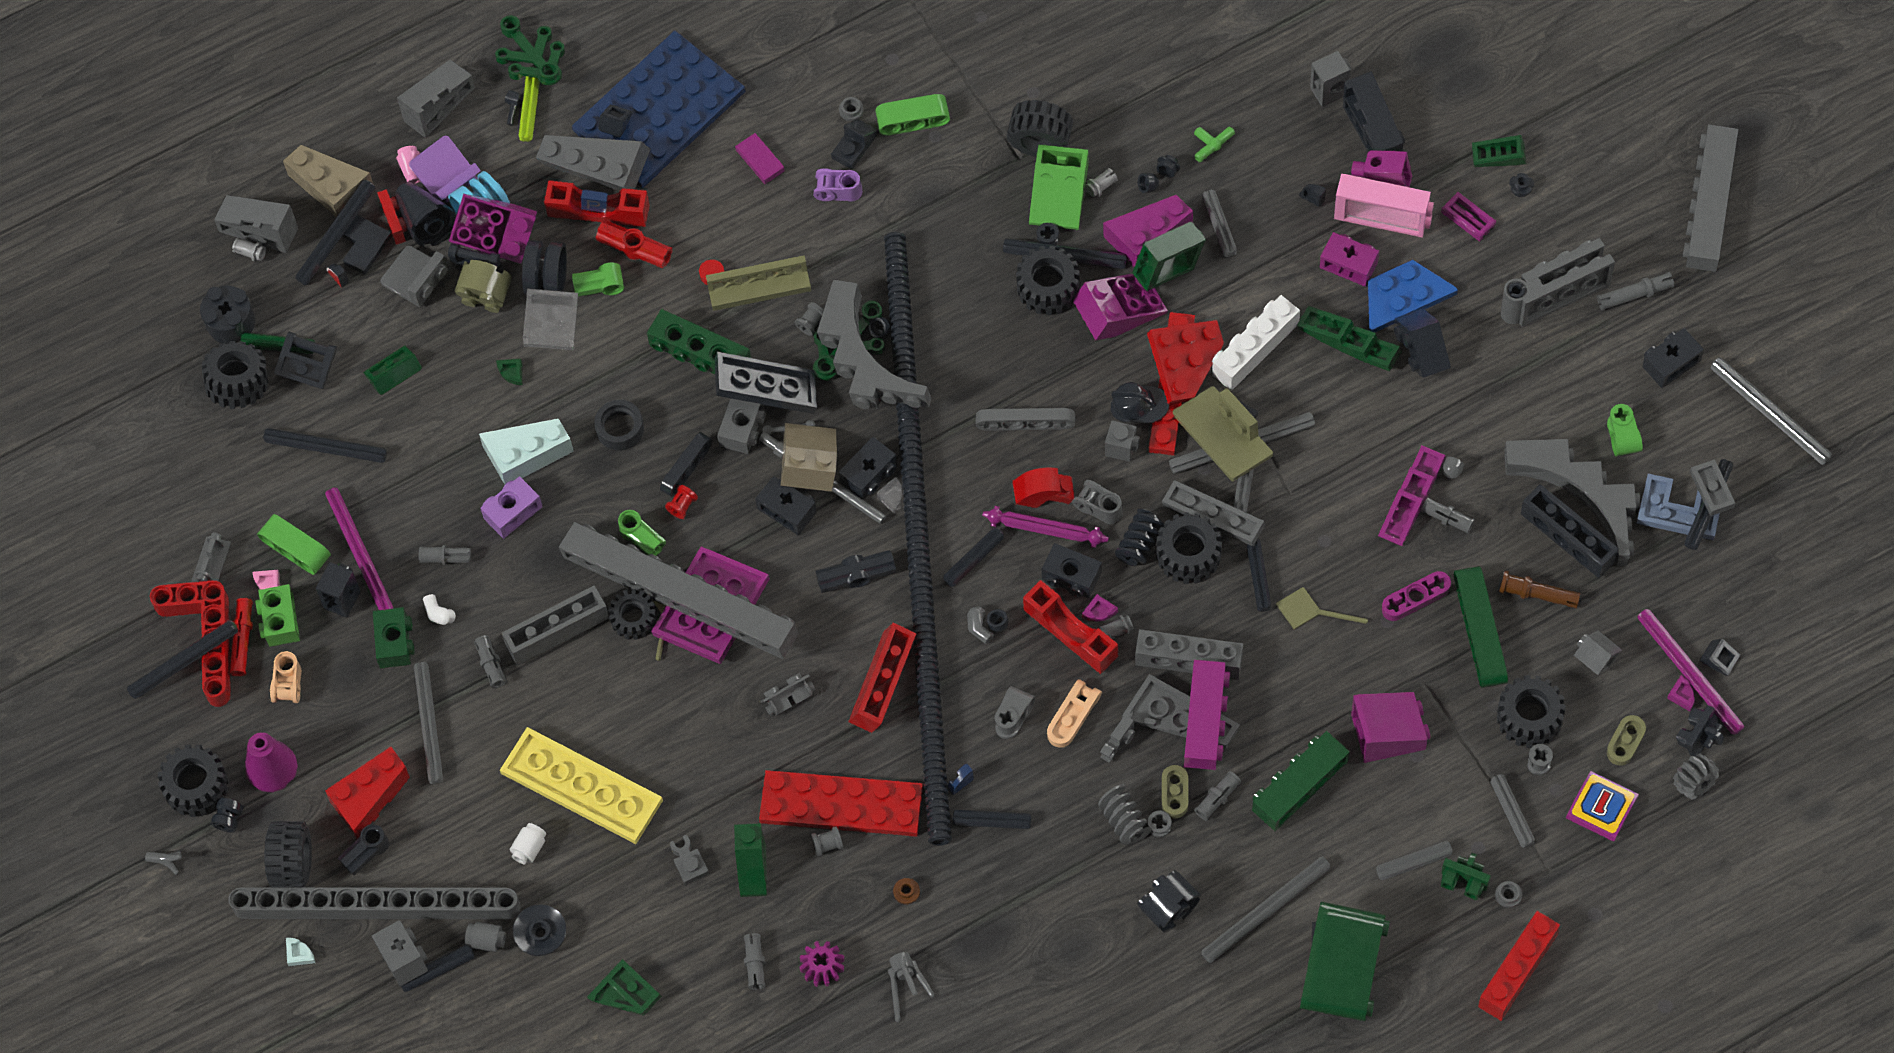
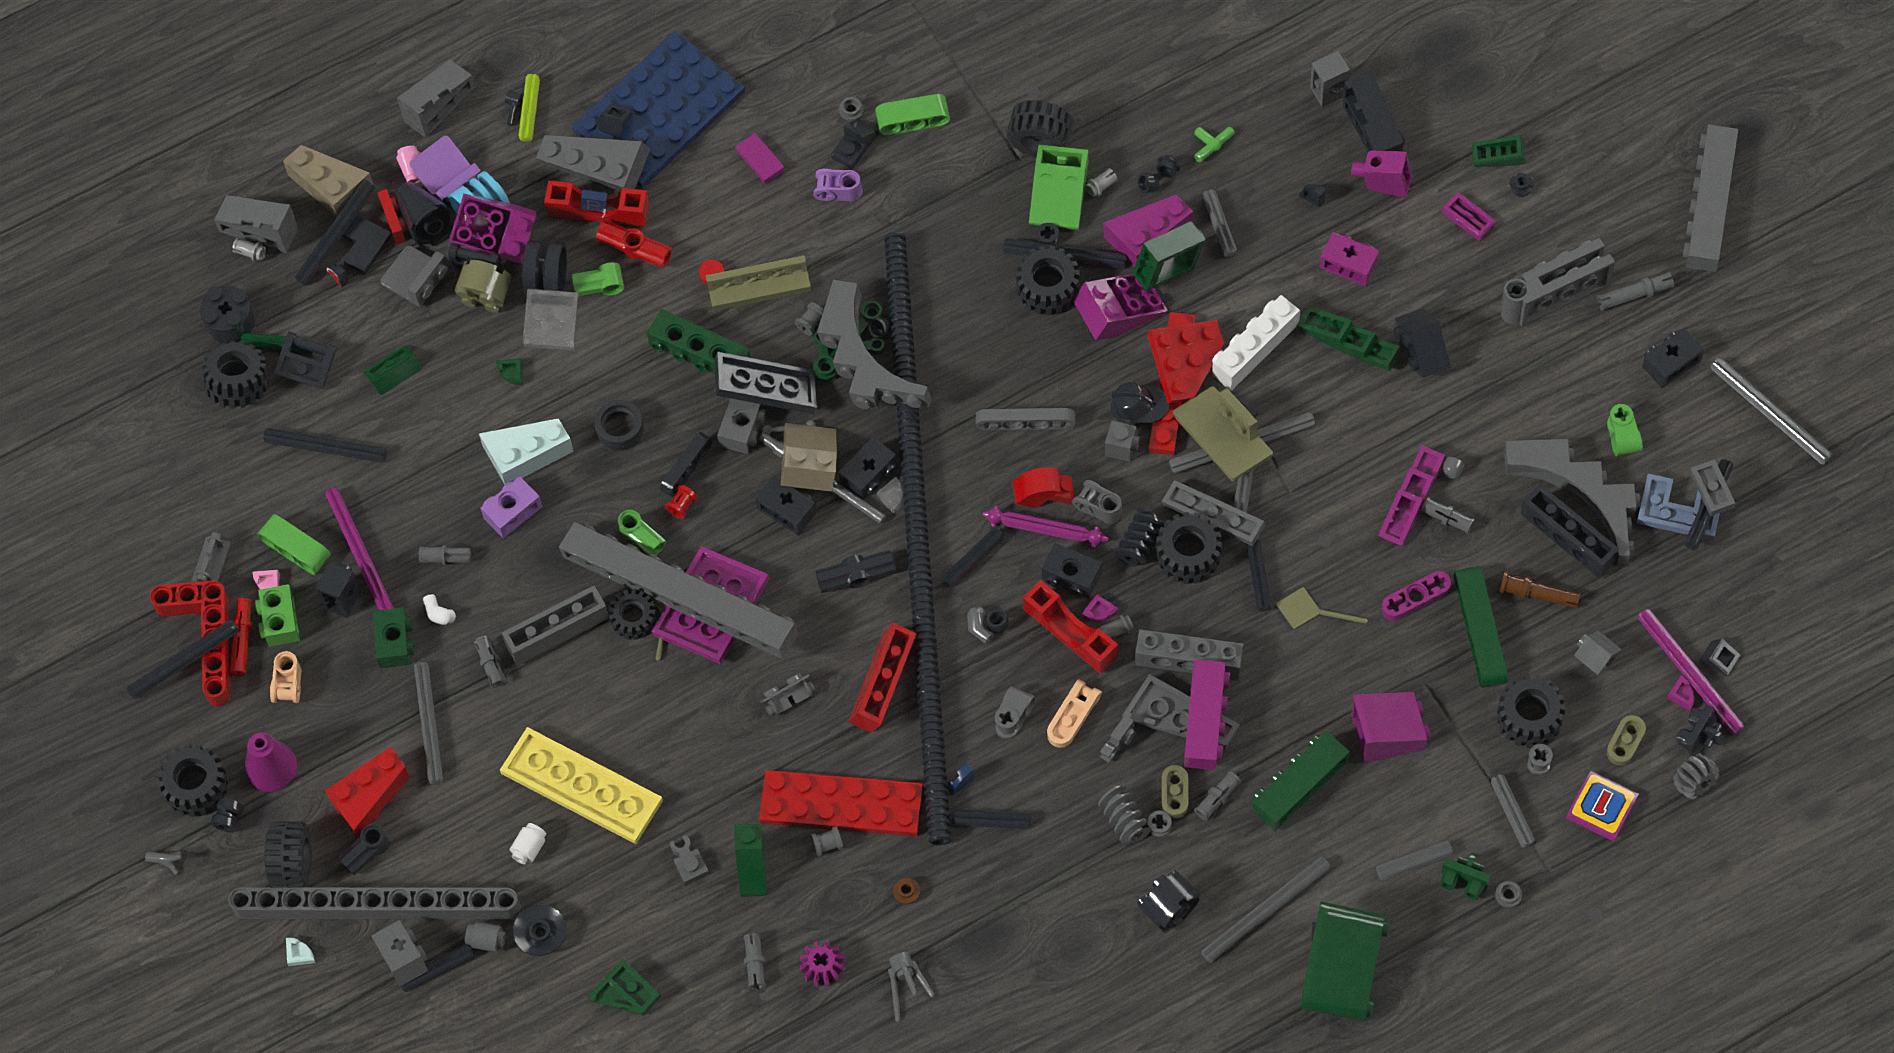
dark green plant [495,15,565,85] -> none
bright pink window [1334,174,1434,238] -> none
blue wing [1368,260,1458,333] -> none
red brick [1478,911,1560,1021] -> none

